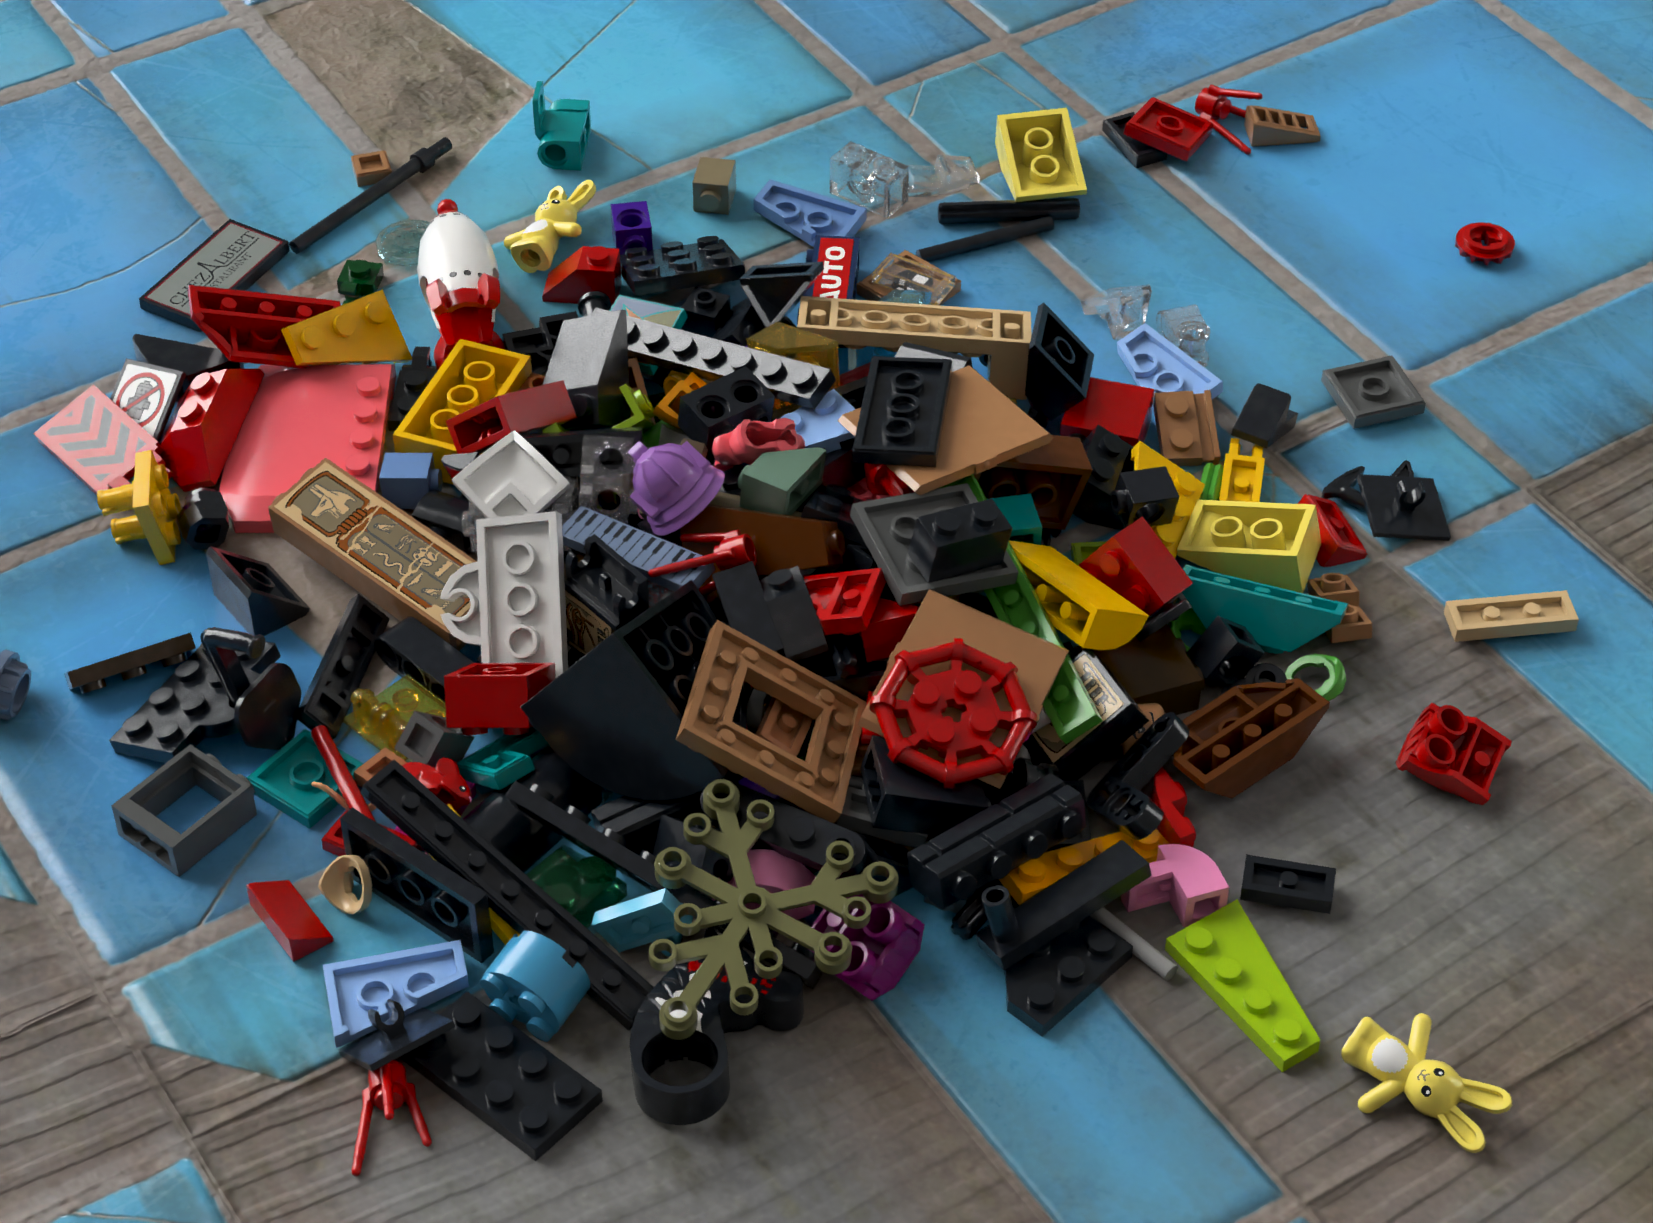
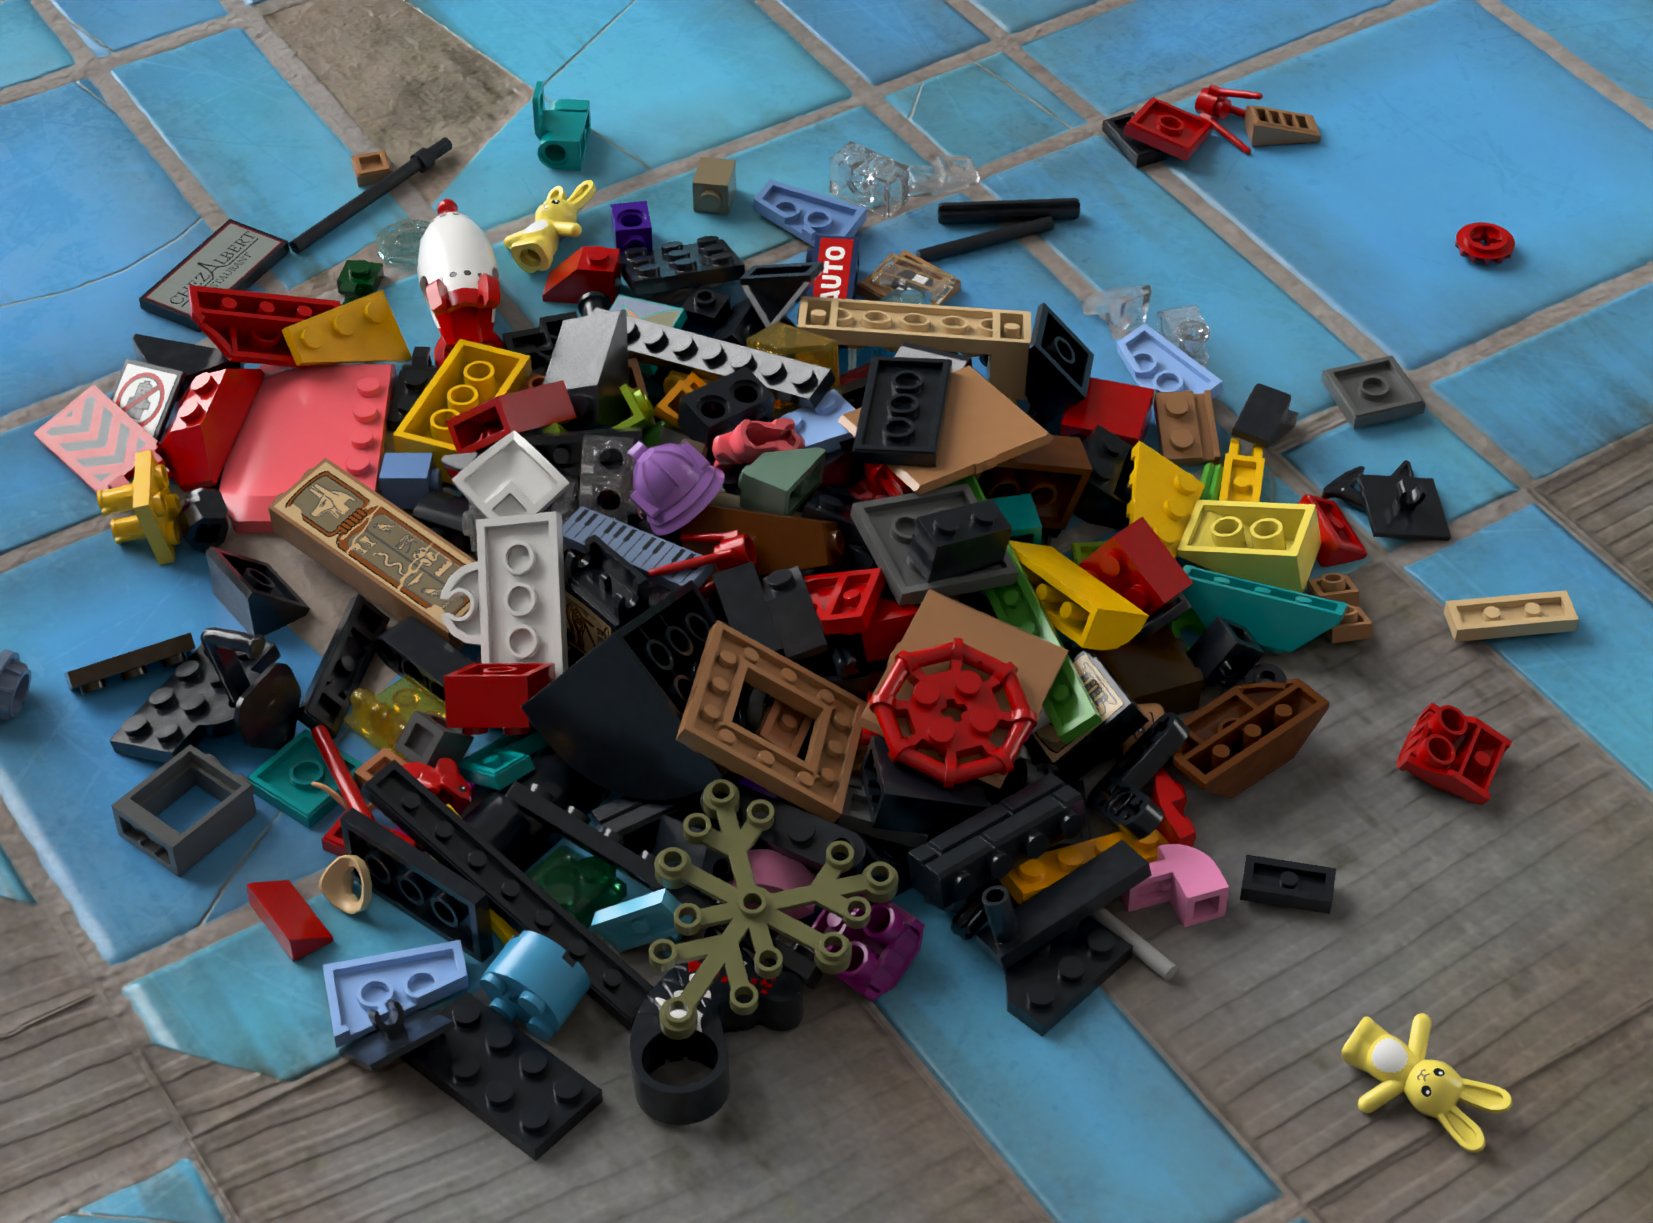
red plant [351,1060,432,1176] -> none
light yellow slope [995,108,1087,202] -> none
black brick [1110,466,1180,528] -> none
lime wing [1165,899,1320,1072] -> none
bright green piece [1285,653,1346,701] -> none

